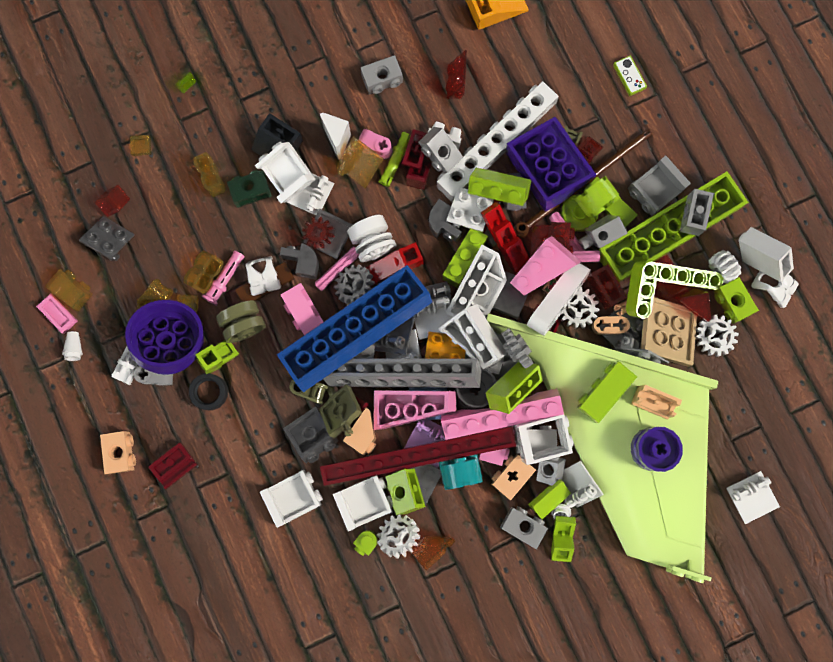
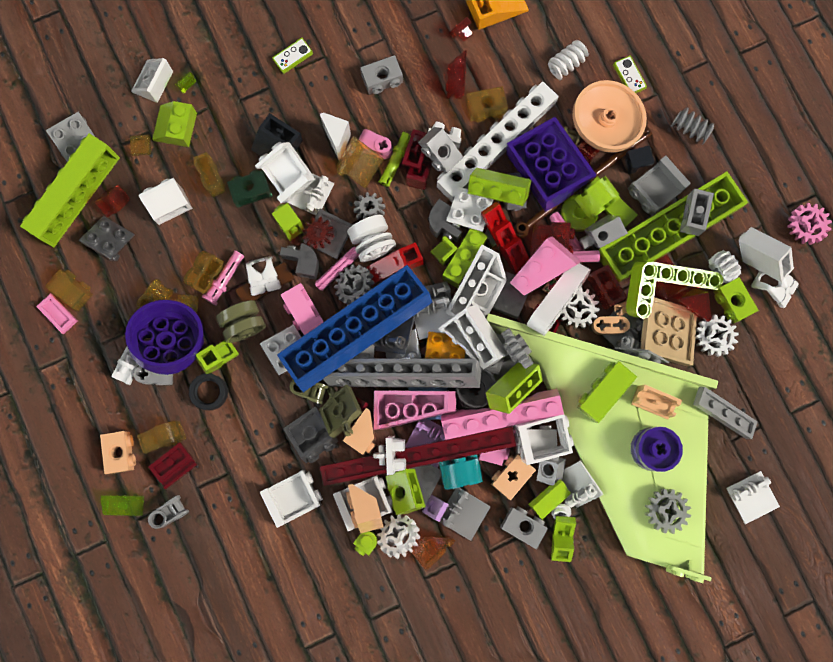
white cone [62,331,83,361] -> none
none -> lime brick [20,133,120,248]
none -> light grey hinge [46,111,95,162]
none -> clear neon green slope [101,495,144,516]
none -> white slope [131,58,173,103]
none -> clear yellow brick [137,421,186,454]
none -> white slope [139,178,193,225]
none -> light grey piece [148,495,189,529]
none -> lime slope [152,101,197,147]
none -> white hinge [260,324,301,375]
none -> tile [272,38,313,74]
none -> lime brick [272,203,305,241]
none -> light nougat slope [346,484,384,534]
none -> light grey gear [354,192,386,220]
none -> white hips [373,436,406,475]
none -> lavender plate [422,495,449,522]
none -> lime panel [431,236,458,266]
none -> light grey hinge [440,488,490,541]
none -> clear red tile [449,17,472,41]
none -> clear yellow brick [466,86,508,122]
none -> white piece [548,40,589,80]
none -> light nougat dish [572,80,647,152]
none -> black panel [624,145,654,174]
none -> light grey gear [645,489,691,534]
none -> light grey piece [671,107,714,145]
none -> light grey plate [693,387,757,439]
none -> bright pink gear [787,203,832,245]

